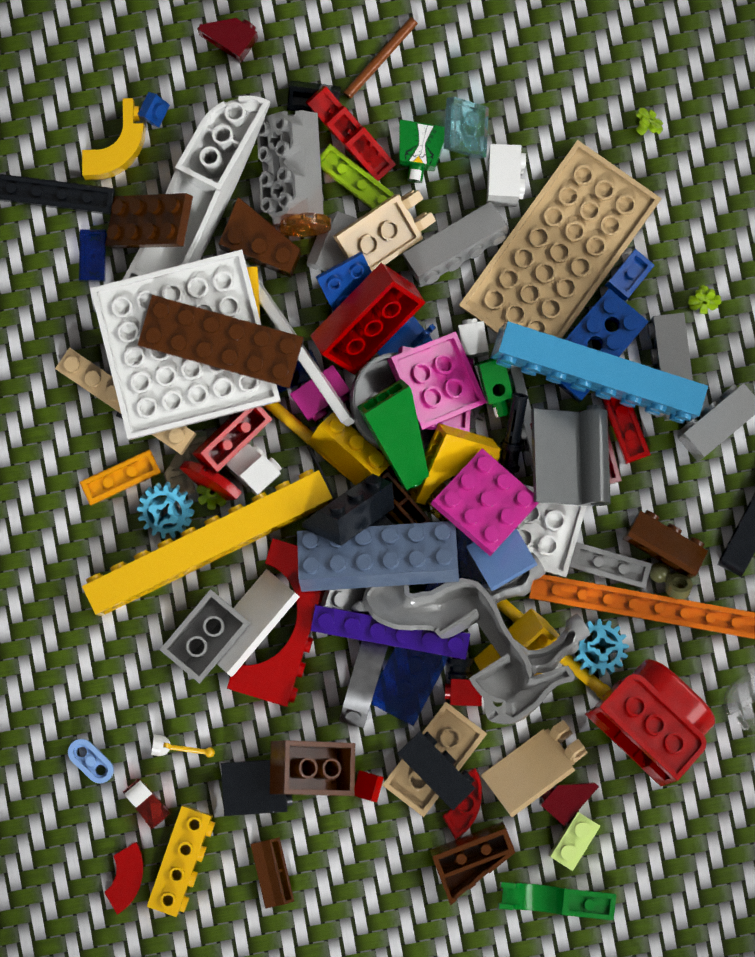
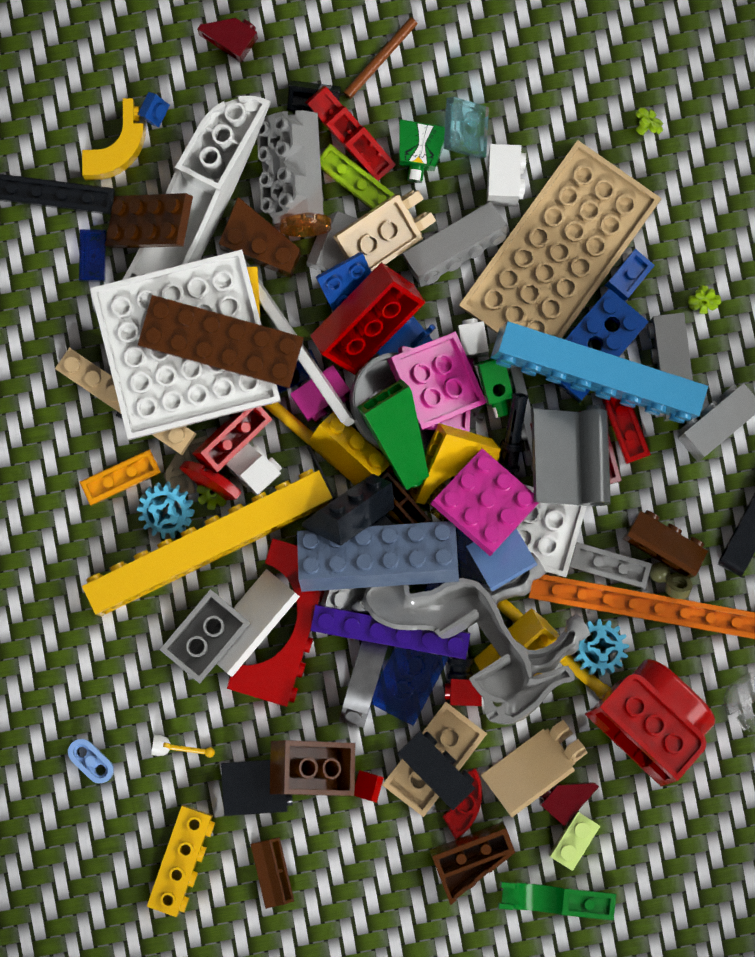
red tile [104,842,144,915] -> none
clear red leg [123,778,172,829] -> none

